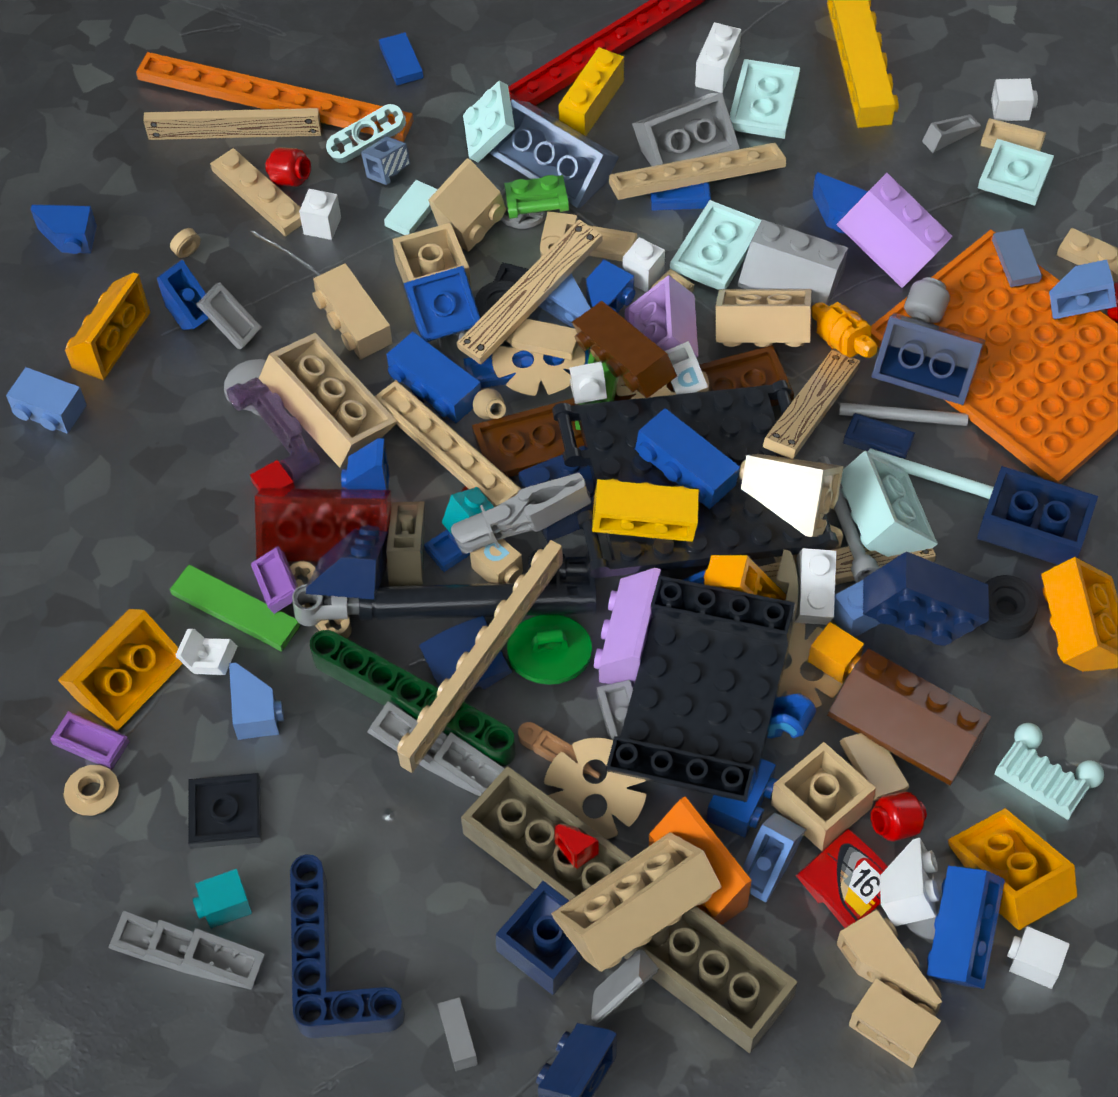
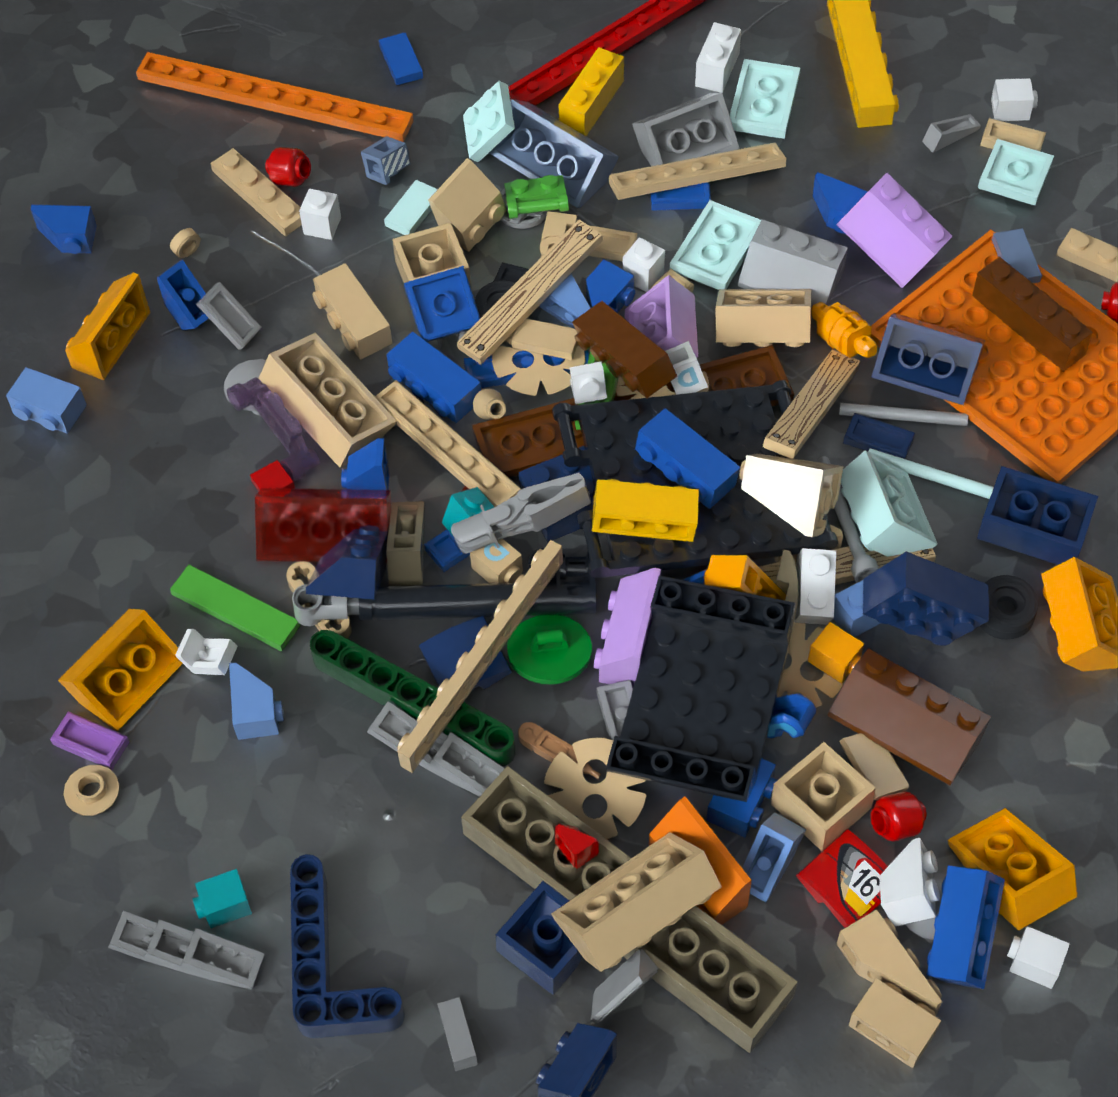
tan tile [143,108,322,140] -> none
black tile [188,773,261,849] -> none
medium lavender tile [251,546,298,614] -> none
light aqua beam [326,104,406,163] -> none
light grey head [904,277,950,324] -> none
light aqua gear [995,723,1104,820] -> none
medium blue slope [1049,260,1116,319] -> none
none -> reddish brown brick [972,256,1093,371]

